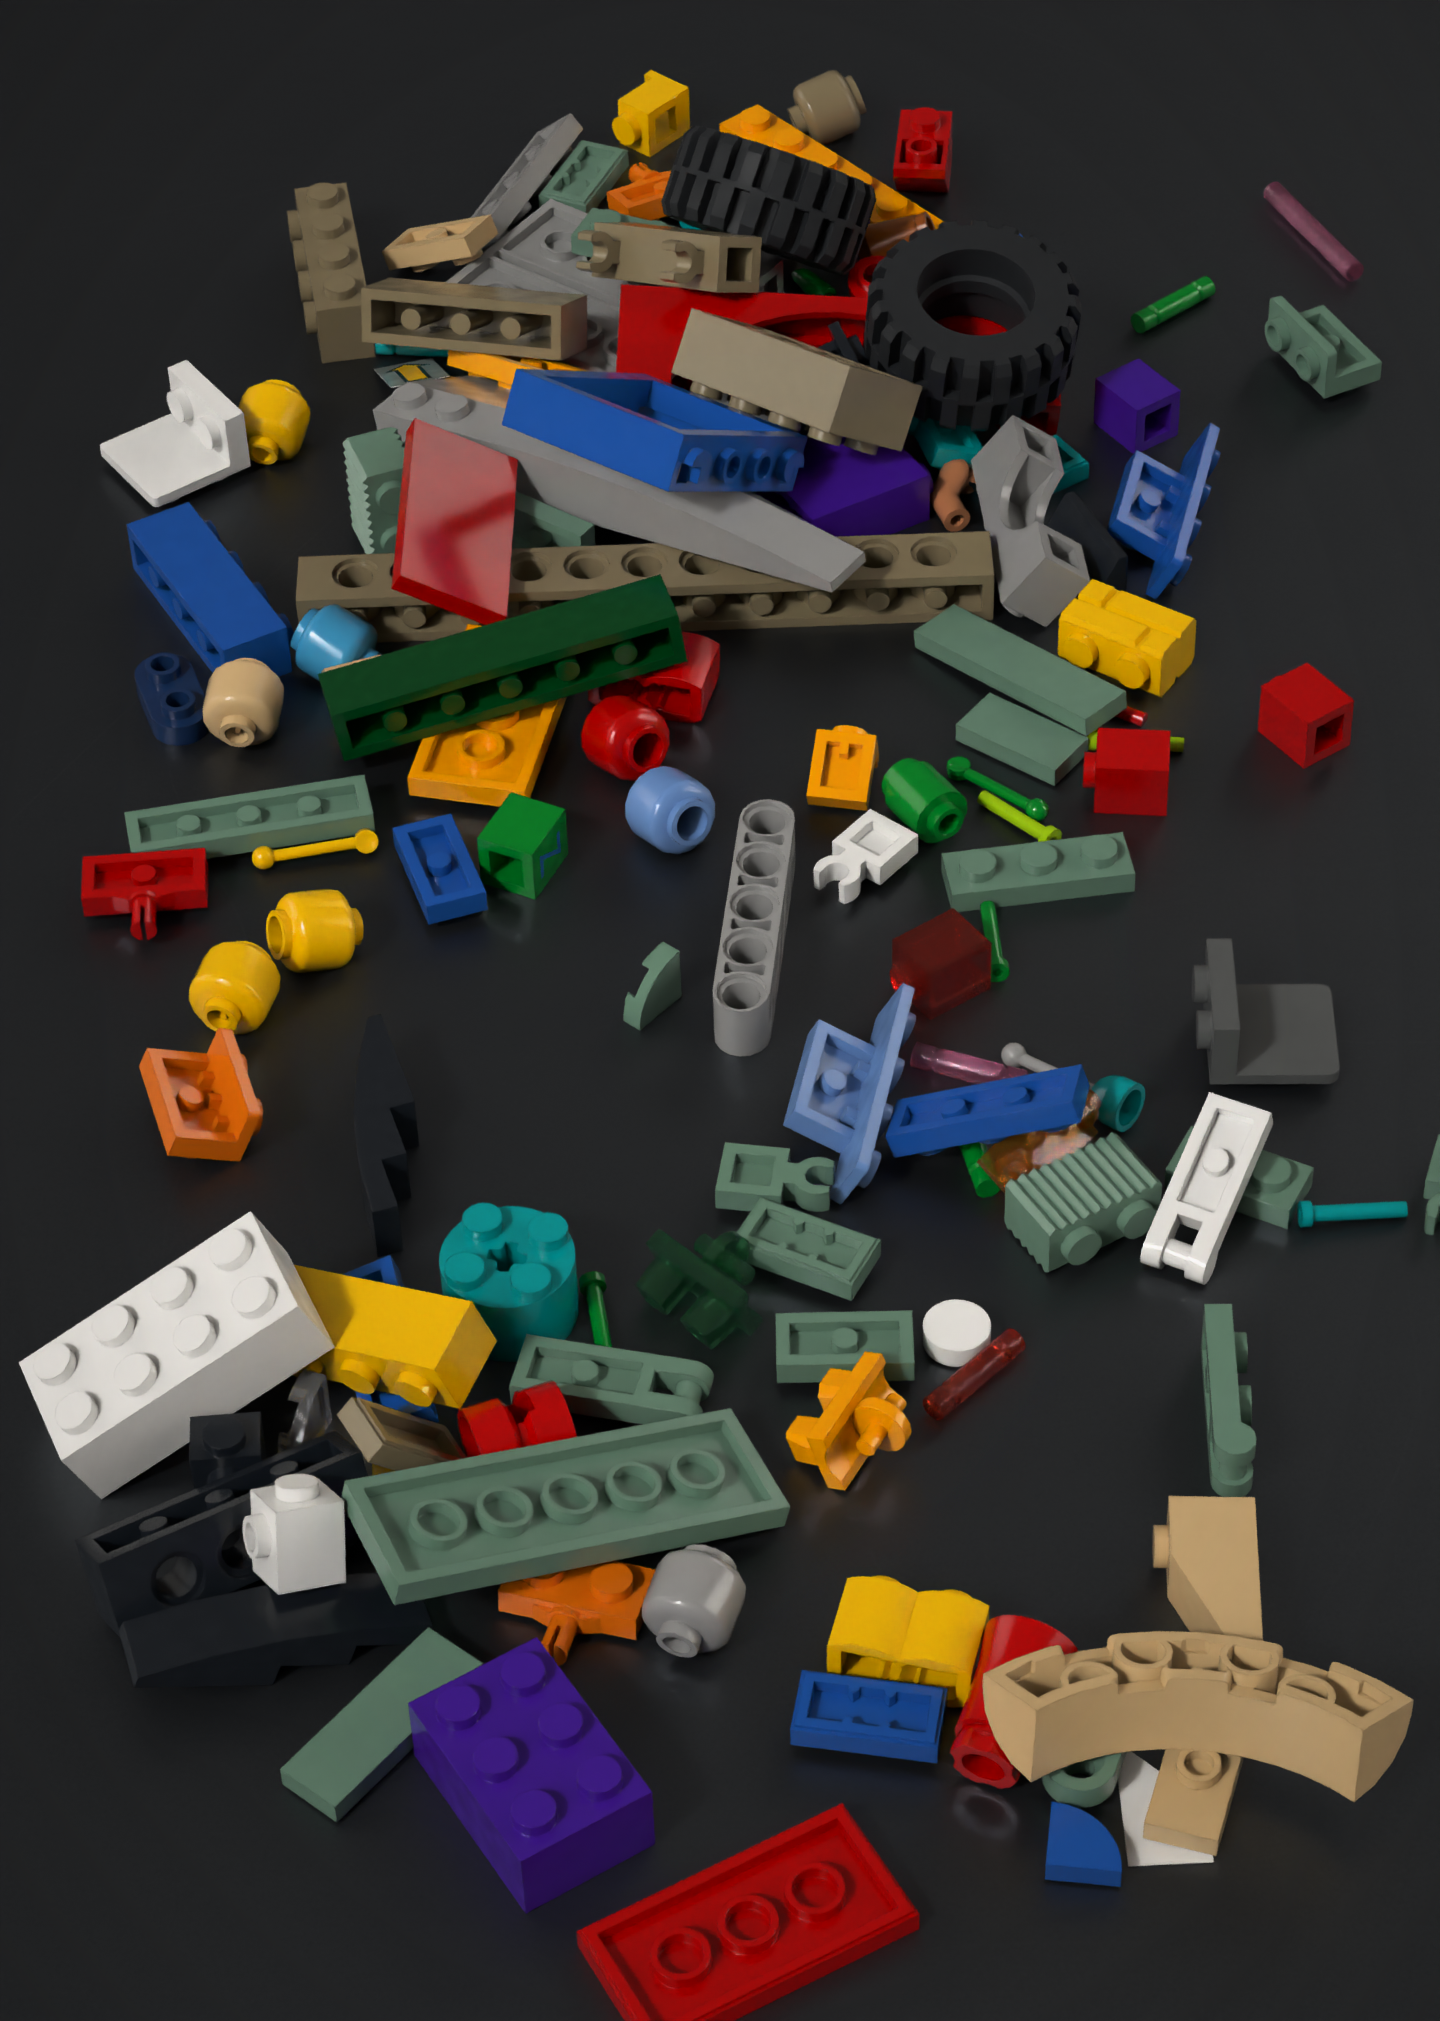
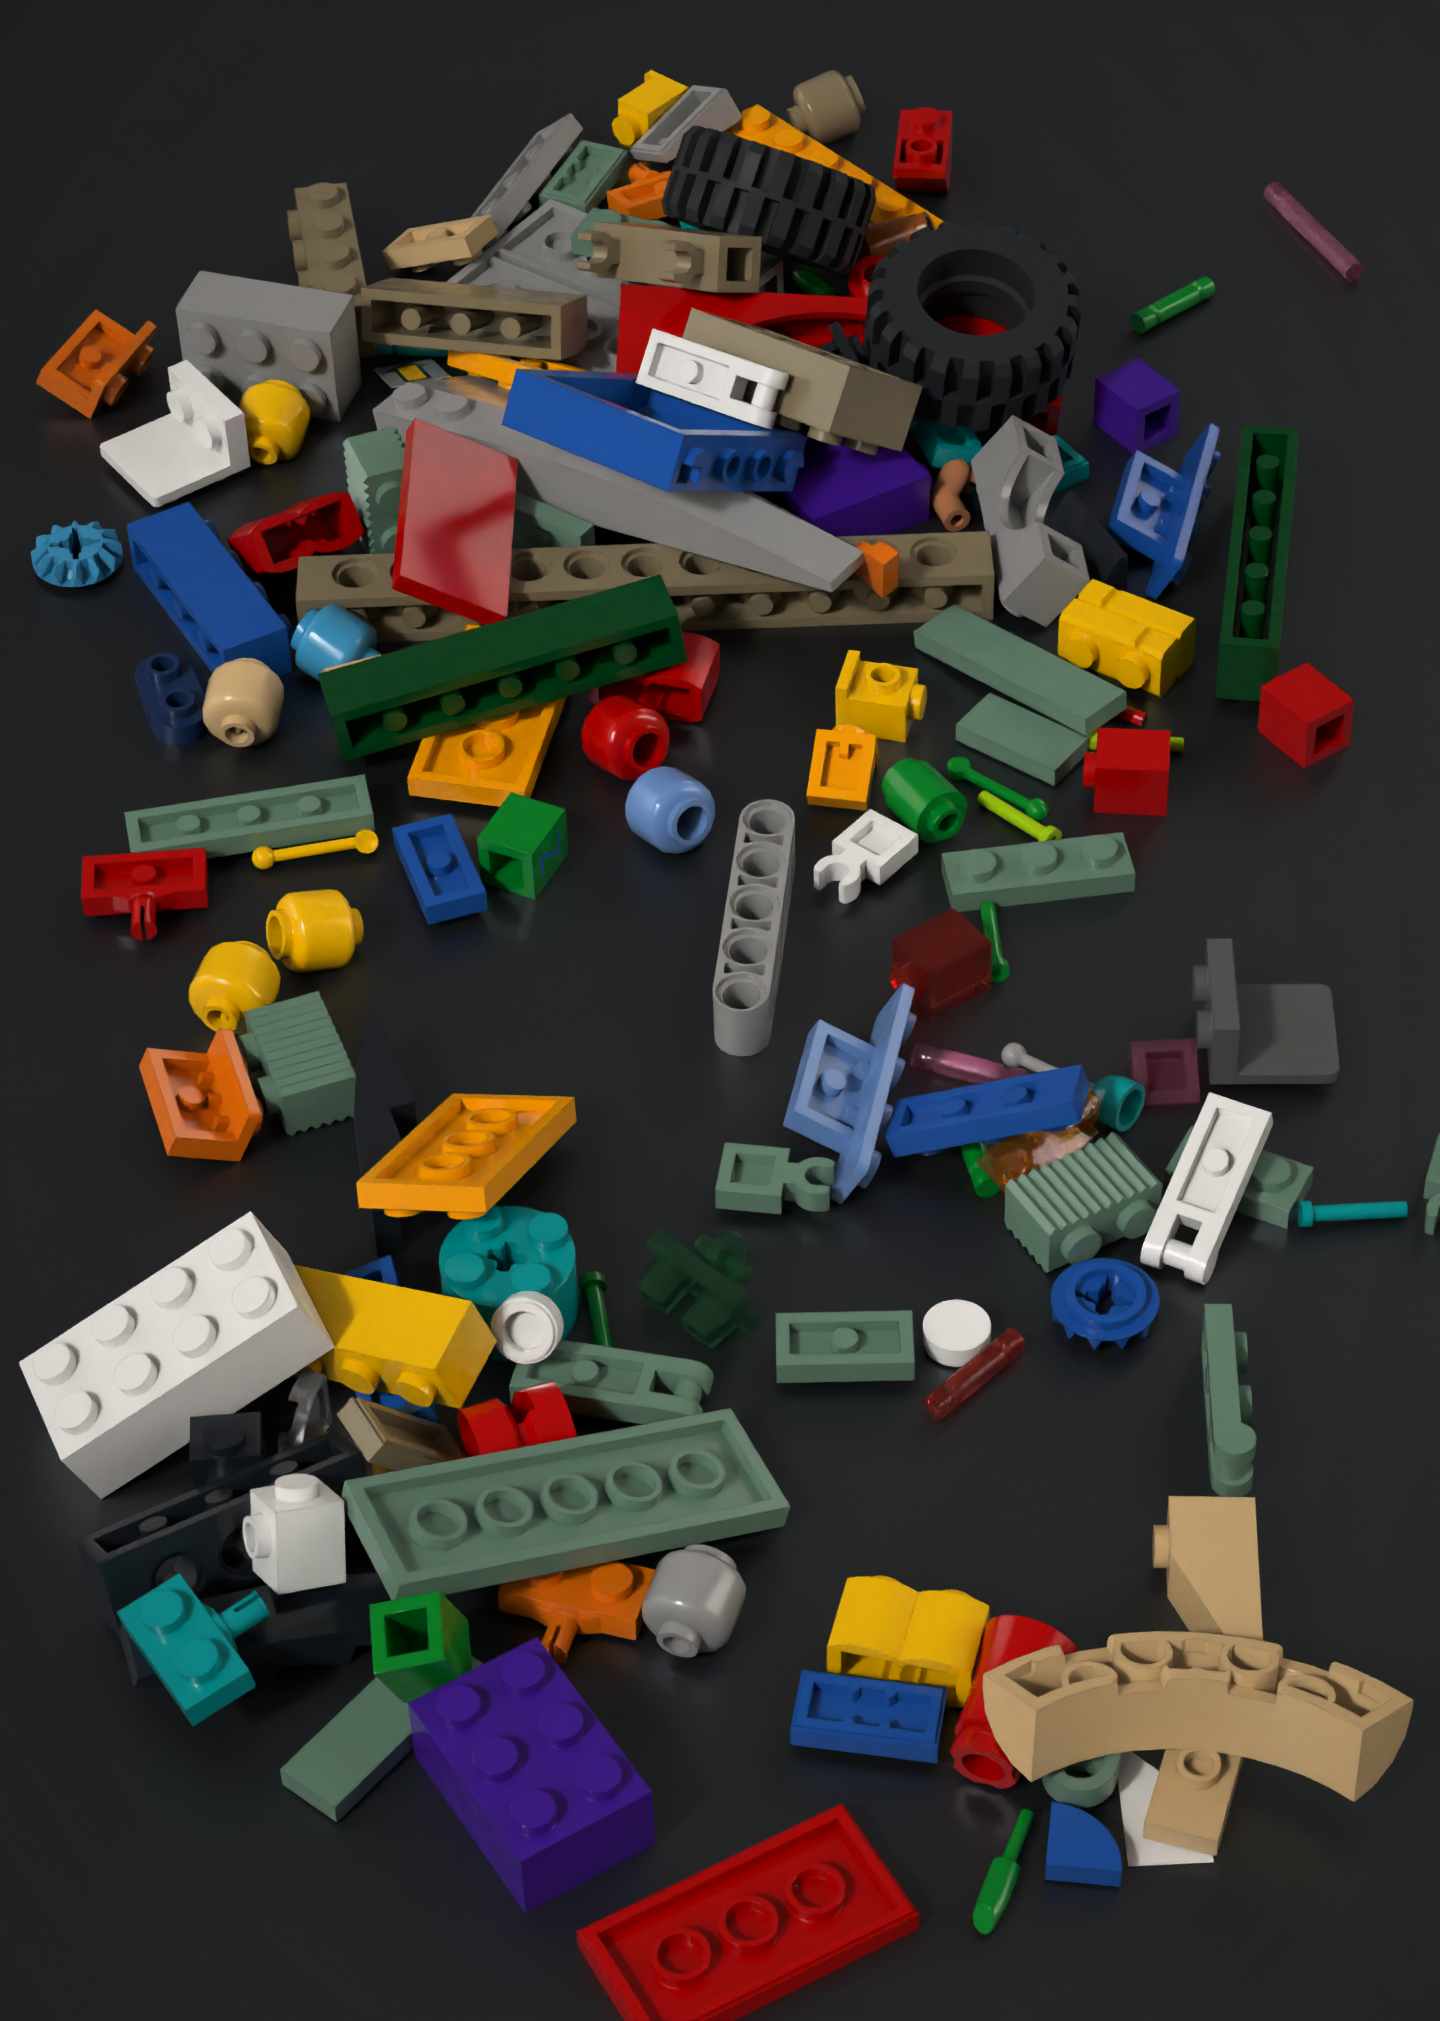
sand green tile [623,942,682,1031] -> none
sand green plate [730,1197,881,1301] -> none
light orange hips [786,1351,912,1491] -> none
sand green bracket [1265,295,1382,399] -> none
none -> dark azure gear [31,520,123,587]
none -> orange bracket [36,309,158,419]
none -> teal plate [117,1573,271,1726]
none -> light grey brick [175,271,362,422]
none -> red brick [227,492,364,579]
none -> sand green brick [238,991,356,1136]
none -> light orange plate [356,1093,577,1220]
none -> green brick [369,1590,472,1703]
none -> white tile [491,1291,564,1364]
none -> light grey slope [630,85,742,163]
none -> white plate [636,329,790,429]
none -> yellow brick [835,650,927,743]
none -> orange tile [854,541,899,598]
none -> green piece [973,1809,1035,1934]
none -> blue gear [1051,1258,1160,1350]
none -> clear pink slope [1128,1038,1200,1106]
none -> dark green brick [1216,425,1300,702]

